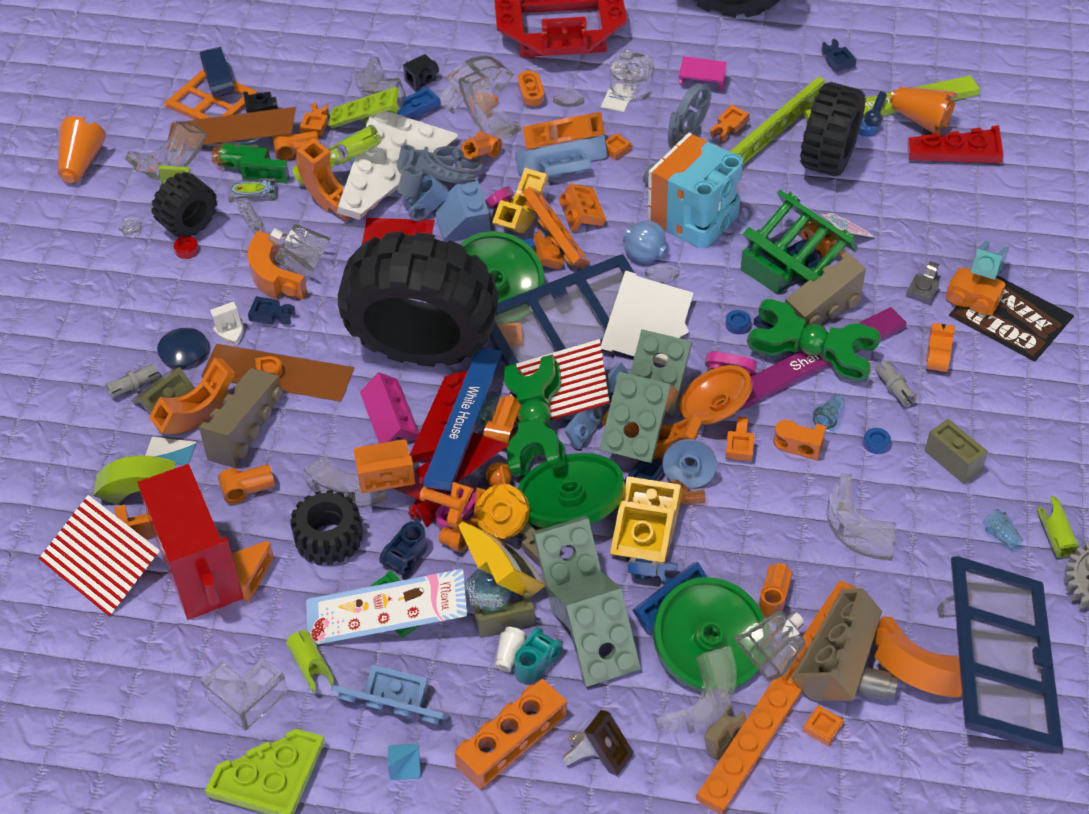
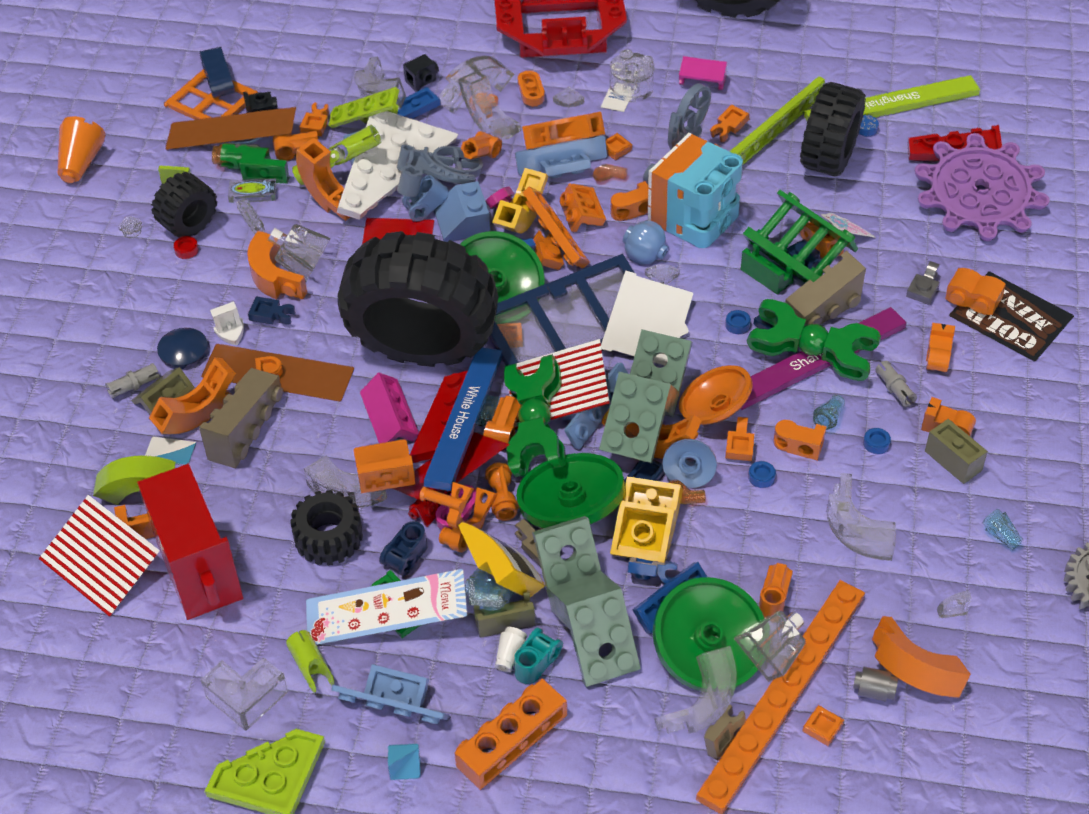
clear arch [125,121,207,180] -> none
orange piece [218,464,275,504] -> none
orange slope [232,541,274,602] -> none
light orange tile [476,484,530,539] -> none
dark brown piece [563,710,634,775] -> none
dark pink plate [705,351,757,376] -> none
dark tan wedge [791,588,882,701] -> none
dark blue plate [821,39,857,72] -> none
dark blue bar [864,92,887,127] -> none
orange cone [890,86,957,136] -> none
door [951,556,1063,754] -> none
teal window [971,241,1010,280] -> none
lime piece [1037,496,1080,559] -> none
none -> clear orange arm [593,164,628,182]
none -> orange leg [610,181,648,221]
none -> blue tile [748,461,776,488]
none -> medium lavender plate [915,133,1050,241]
none -> orange leg [921,397,976,436]

